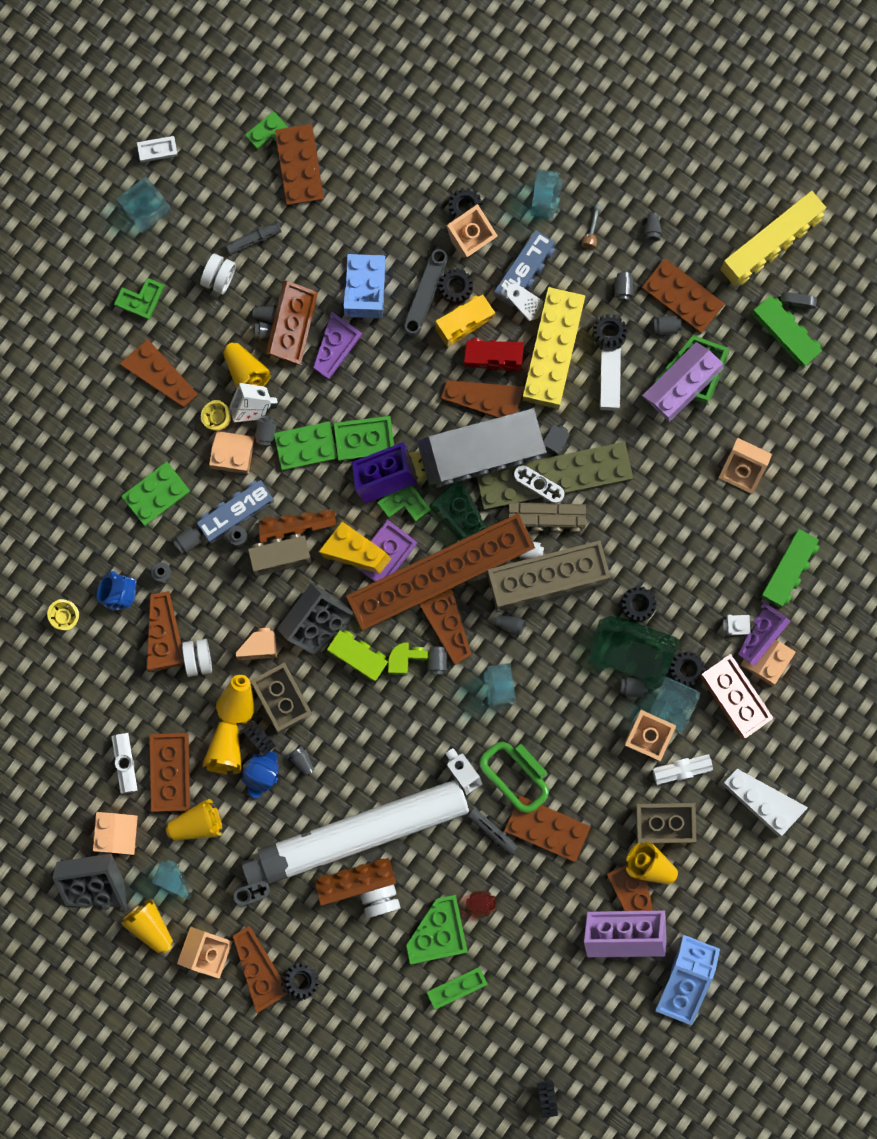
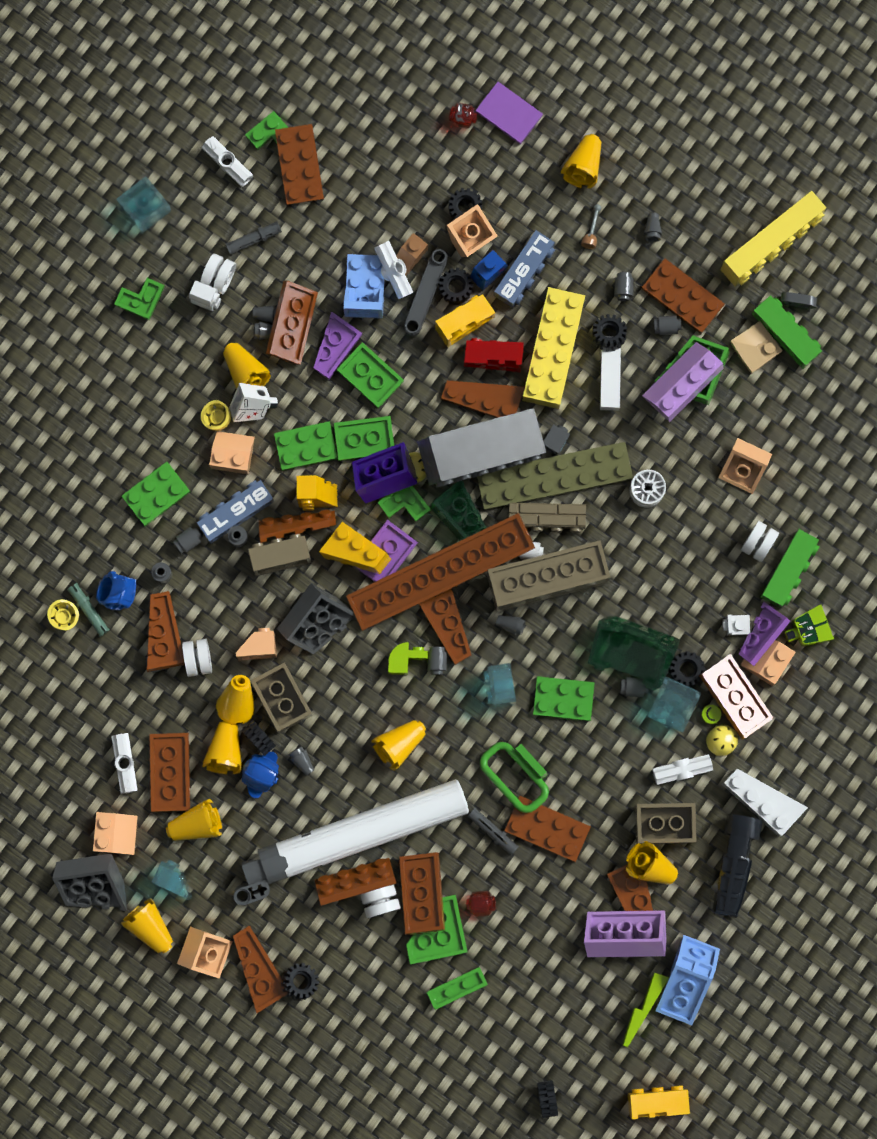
dark orange wing [119,339,198,408] -> none
white plate [137,136,178,162] -> none
dark grey brick [255,416,277,445] -> none
lime brick [327,630,388,682] -> none
white torso [444,749,482,795] -> none
white piece [501,279,544,321] -> none
white beam [514,465,564,504] -> none
clear light blue brick [531,169,563,219] -> none
black tyre [621,586,657,622] -> none
light nougat slope [624,710,676,761] -> none
none -> sand green pin [67,583,110,637]
none -> white brick [189,281,221,311]
none -> white piece [202,136,253,187]
none -> yellow wedge [296,475,338,511]
none -> bright green plate [336,342,404,409]
none -> yellow cone [371,720,426,771]
none -> white piece [374,241,413,299]
none -> medium nougat slope [396,233,428,276]
none -> dark orange plate [399,852,445,935]
none -> clear red head [449,103,477,129]
none -> blue torso [470,250,509,291]
none -> medium lavender tile [476,82,543,145]
none -> bright green plate [533,676,595,721]
none -> yellow cone [561,134,602,188]
none -> lime slope [622,973,669,1047]
none -> yellow wedge [628,1085,690,1119]
none -> white wheel [629,470,666,508]
none -> lime tile [701,705,721,724]
none -> light yellow helmet [706,725,738,756]
none -> black piece [716,814,763,918]
none -> tan plate [730,321,782,374]
none -> white wheel [741,521,779,562]
none -> lime torso [785,605,834,646]

